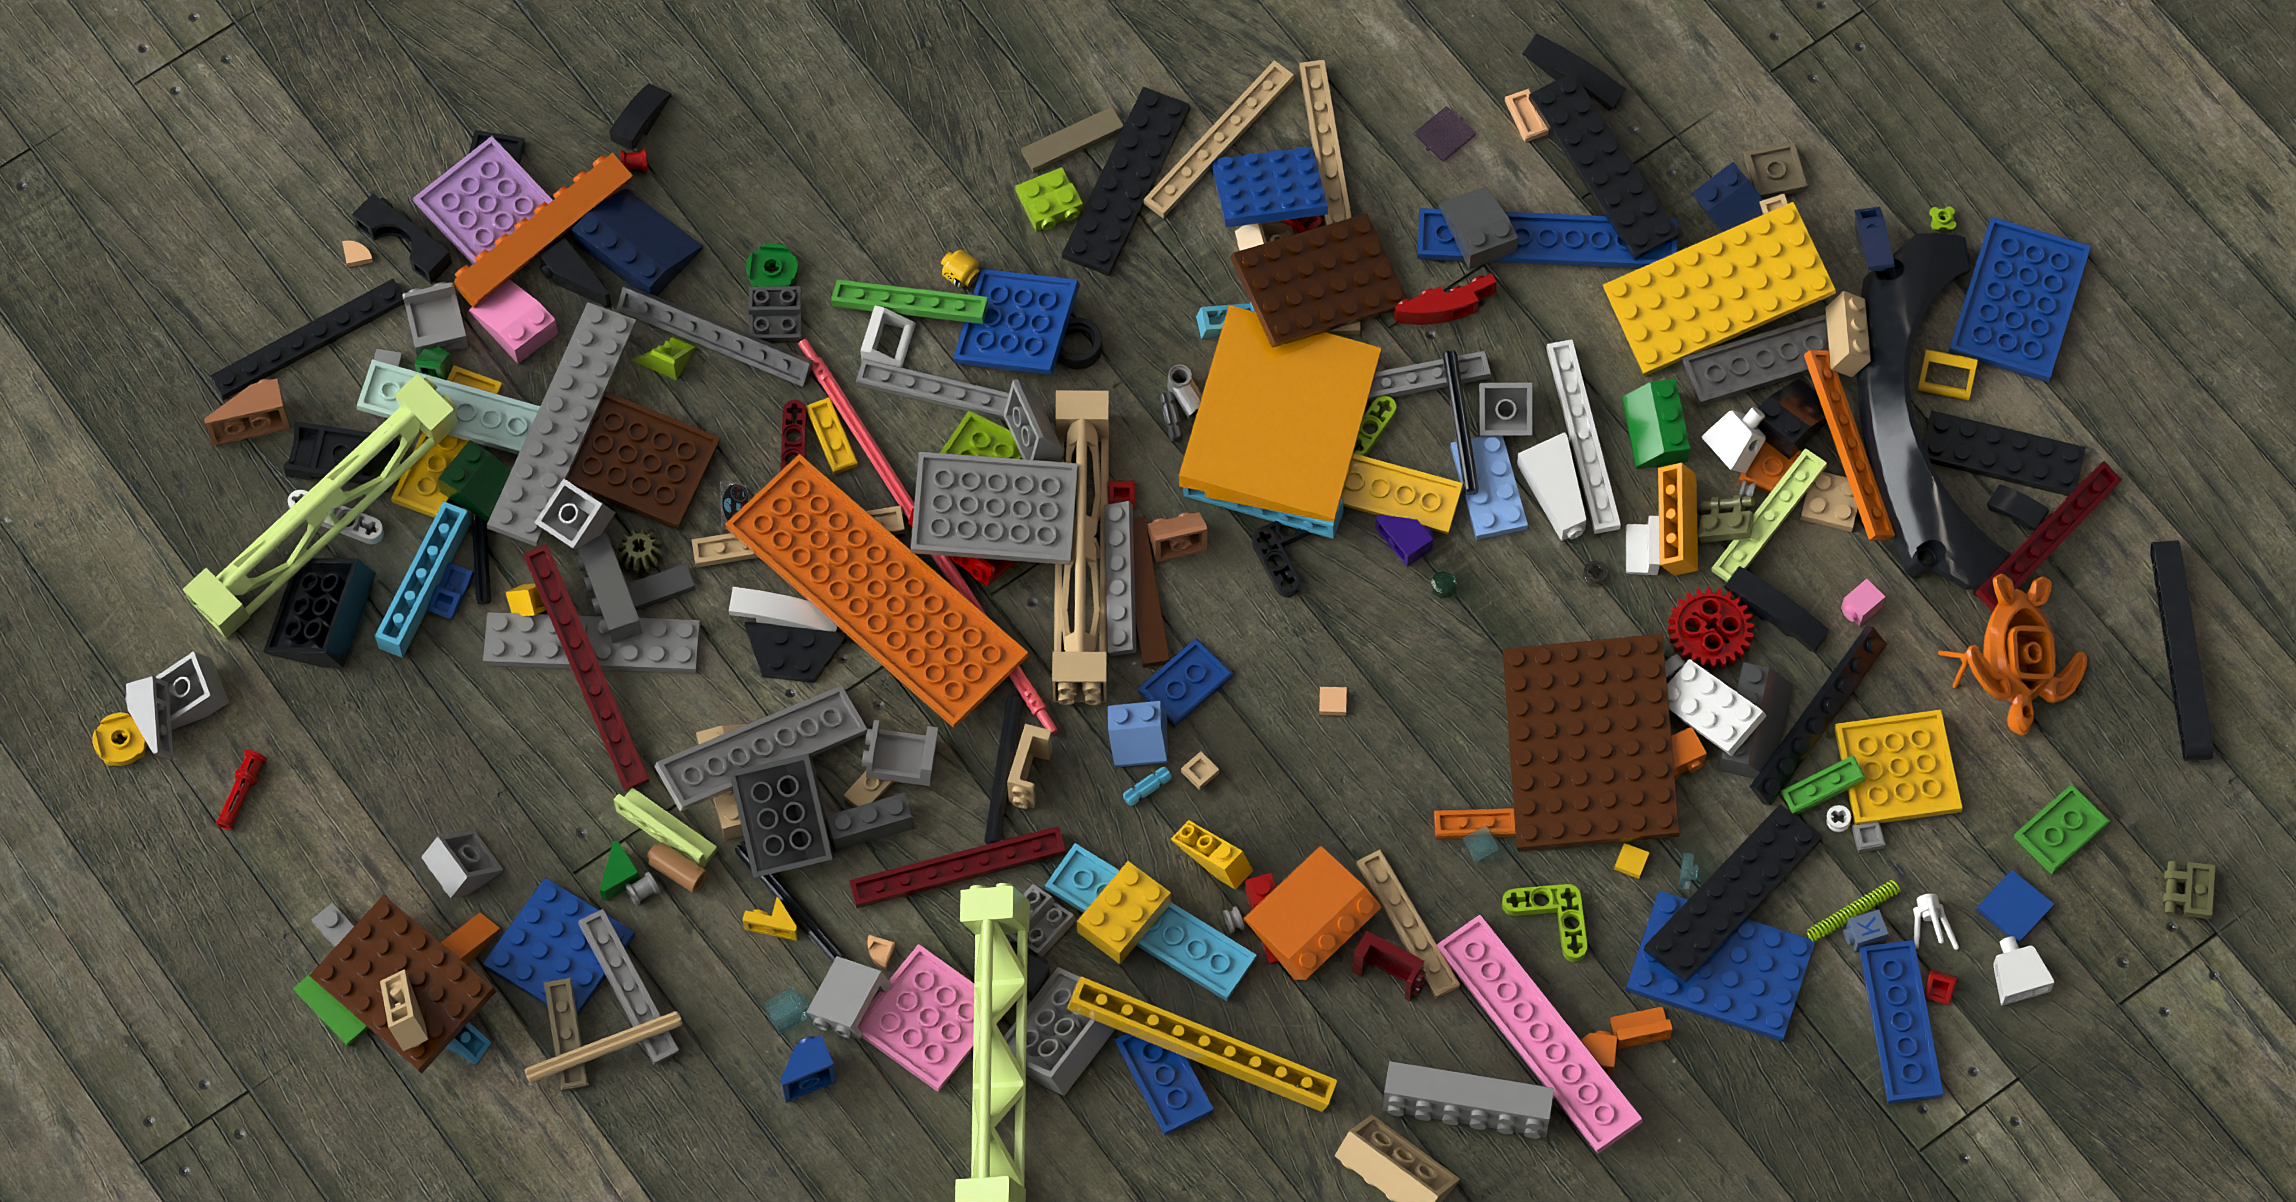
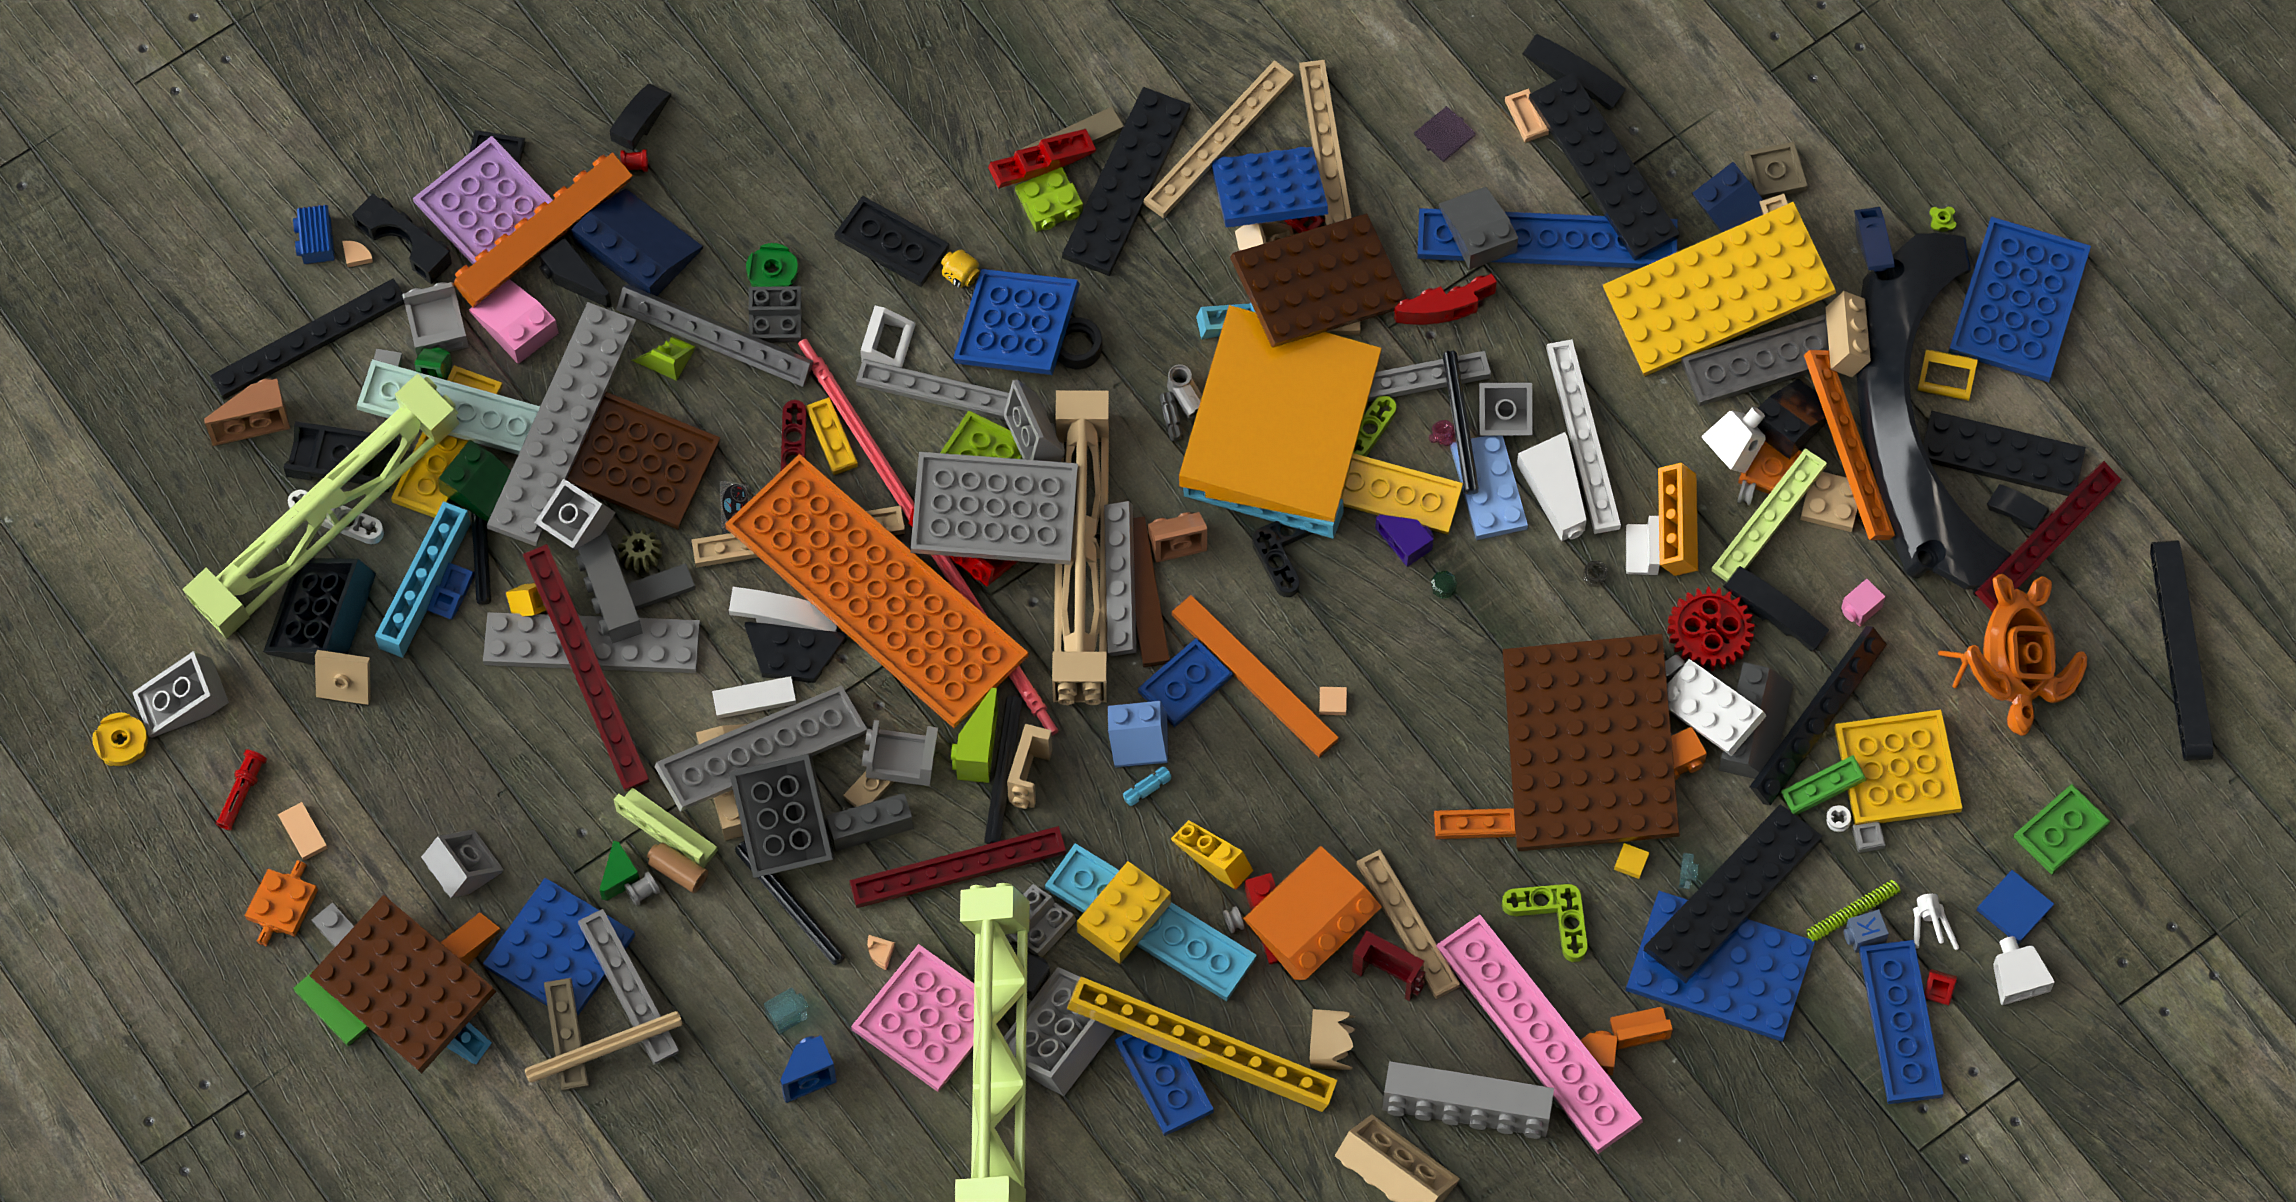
slope [125,676,173,759] -> none
tan slope [380,969,428,1051] -> none
yellow slope [742,897,798,941] -> none
light grey panel [806,956,891,1039] -> none
bright green plate [831,280,989,324] -> none
red slope [1109,480,1135,508] -> none
tan plate [1181,751,1219,790] -> none
clear light blue plate [1462,825,1499,862] -> none
green slope [1622,379,1690,469] -> none
olive plate [1698,494,1755,543] -> none
olive plate [2163,861,2215,919] -> none
none -> orange plate [244,860,318,946]
none -> light nougat tile [278,802,328,861]
none -> blue brick [293,205,335,264]
none -> tan plate [315,650,371,705]
none -> white tile [712,676,796,719]
none -> black plate [834,195,949,287]
none -> lime slope [951,688,998,783]
none -> red slope [988,129,1096,189]
none -> orange tile [1172,595,1339,758]
none -> tan piece [1310,1009,1355,1070]
none -> clear pink plate [1429,420,1455,446]

